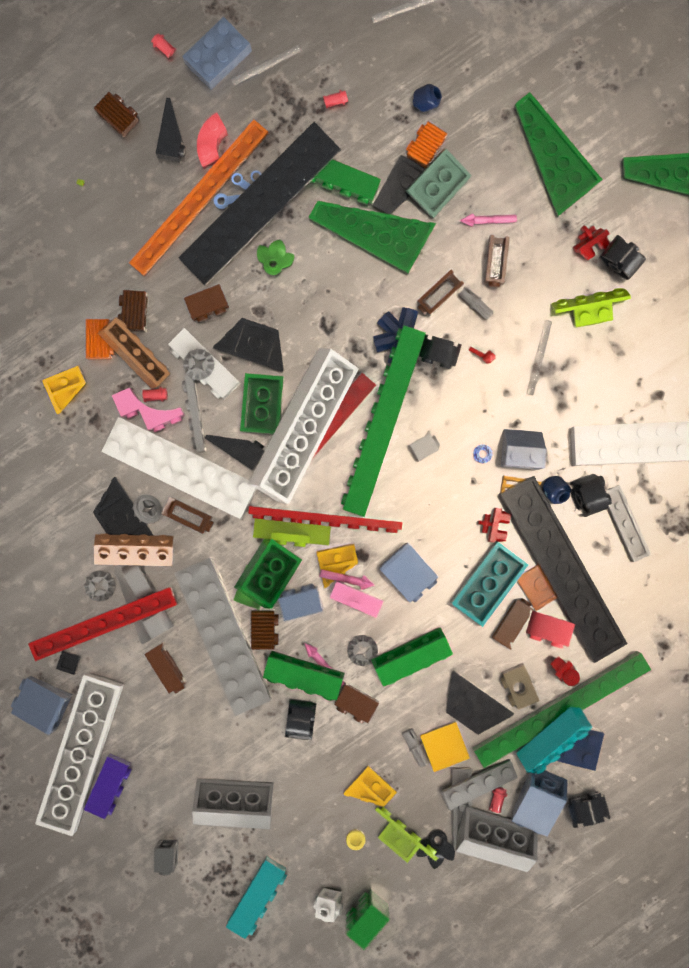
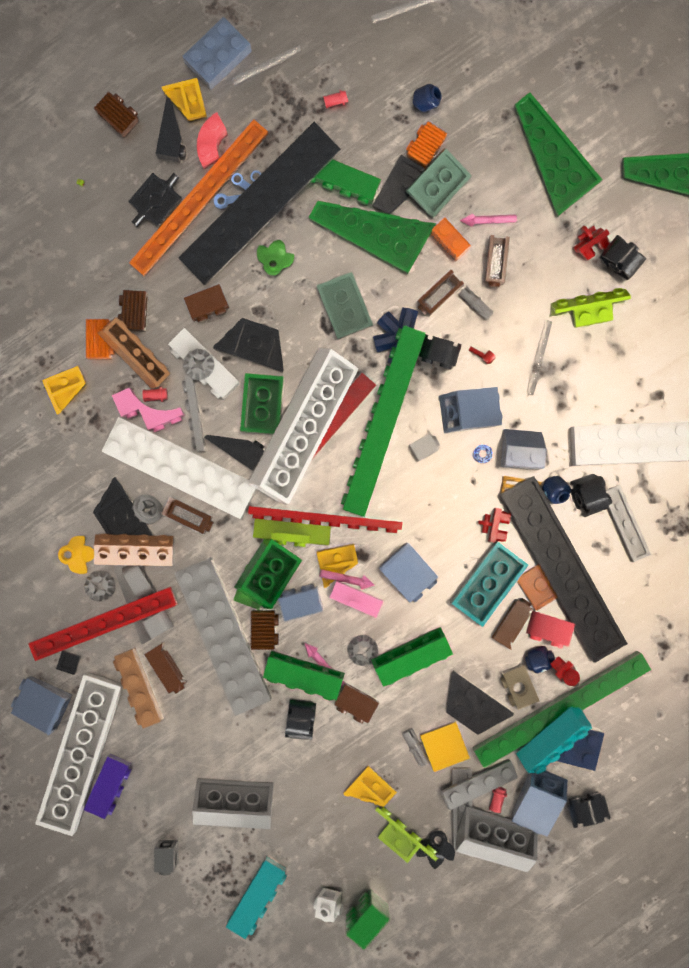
coral pin [151,33,176,58] -> none
light yellow tile [346,829,365,850] -> none
none -> yellow plate [58,536,94,574]
none -> medium nougat brick [113,648,164,729]
none -> black plate [128,173,183,227]
none -> yellow wing [162,78,207,121]
none -> sand green plate [317,272,373,339]
none -> orange brick [431,218,471,261]
none -> sand blue slope [439,387,503,433]
none -> dark blue head [525,646,555,674]

